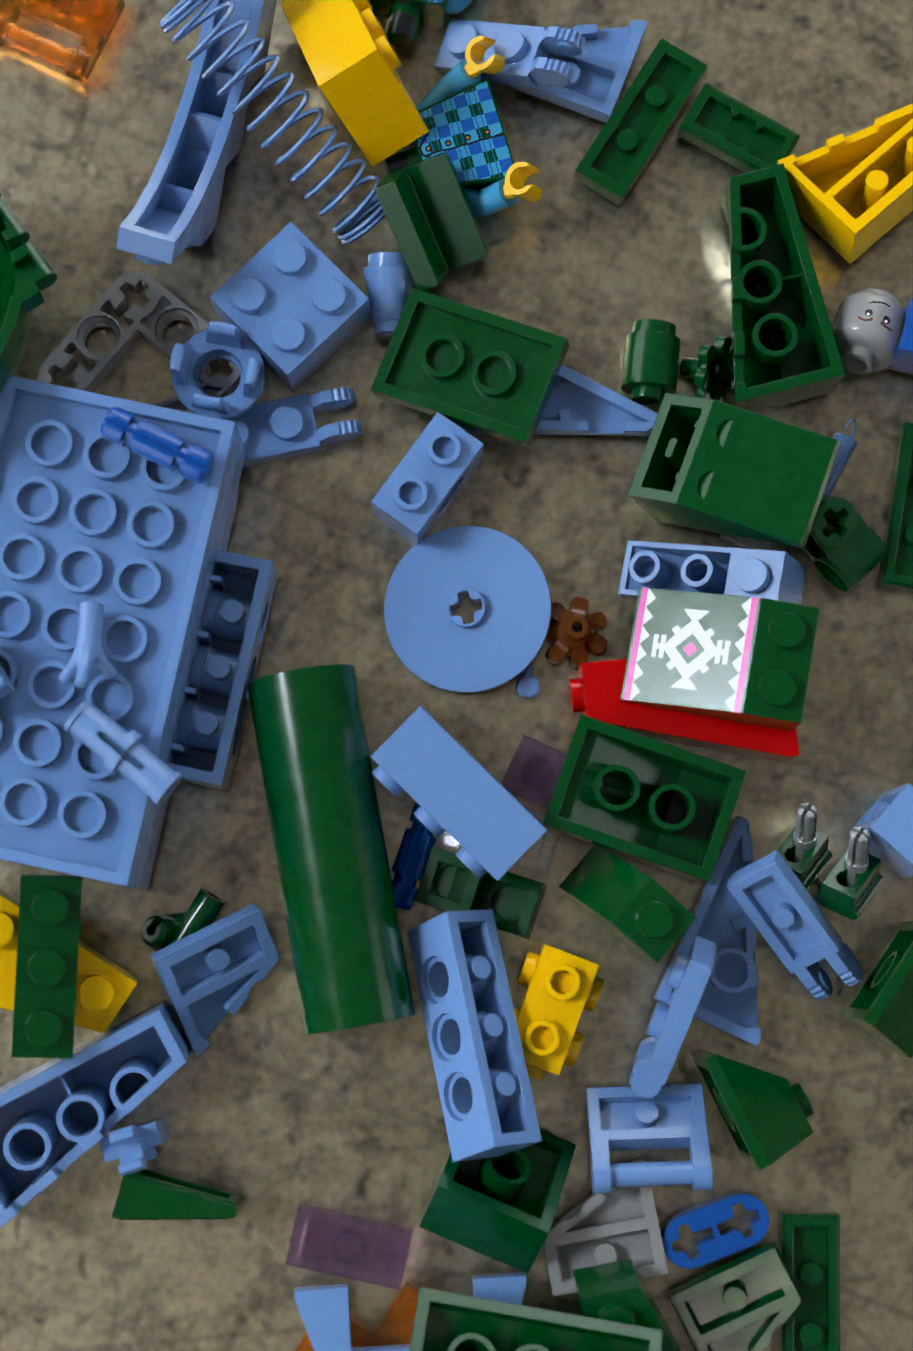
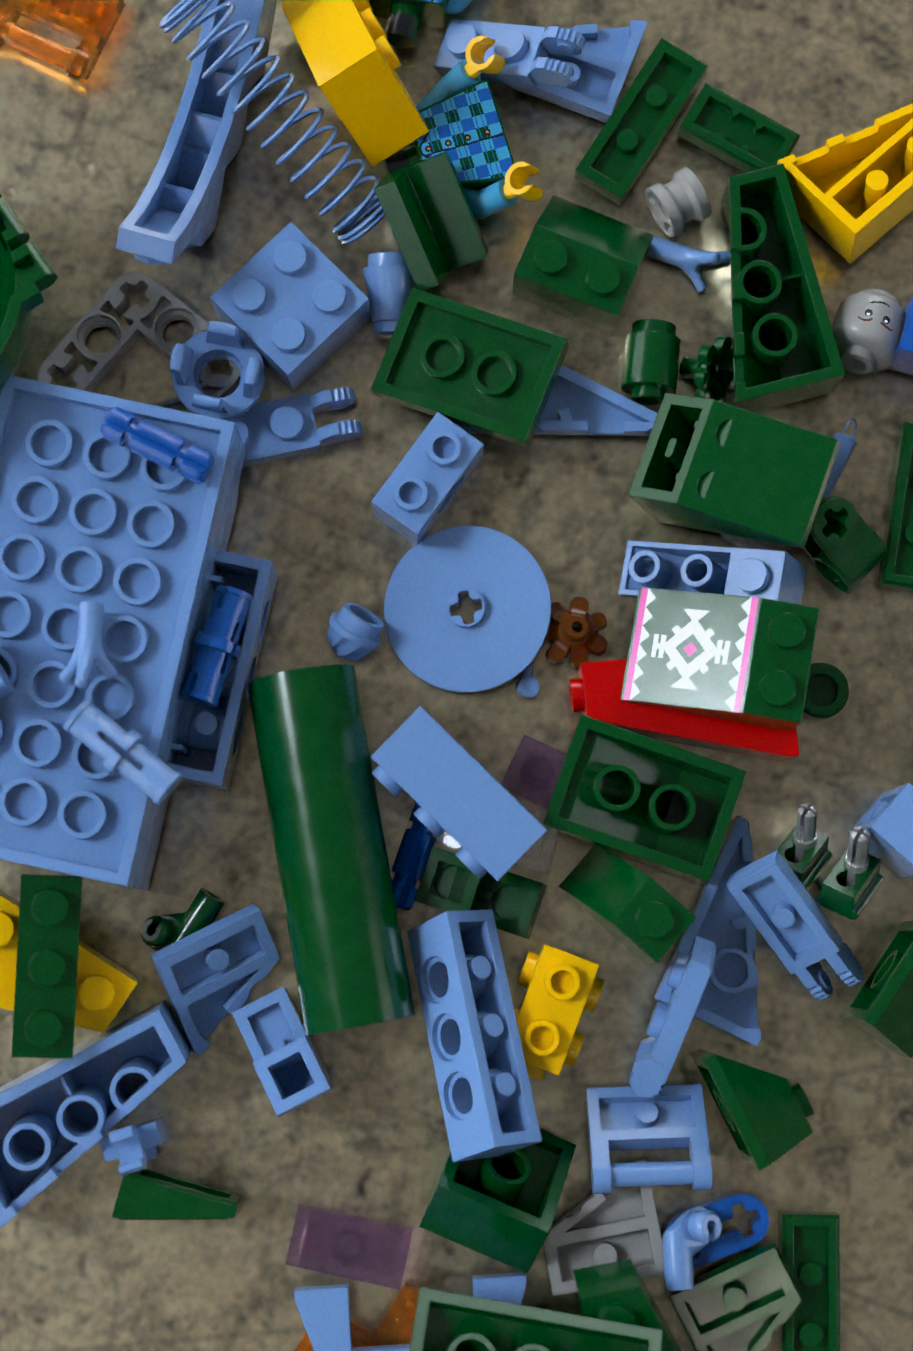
none -> blue pin [181,585,253,708]
none -> medium blue brick [232,986,333,1117]
none -> medium blue plate [326,602,384,660]
none -> dark green slope [512,195,654,336]
none -> light grey wheel [645,167,712,237]
none -> medium blue bar [648,236,730,292]
none -> medium blue arm [662,1206,722,1291]
none -> dark green tile [803,663,849,721]

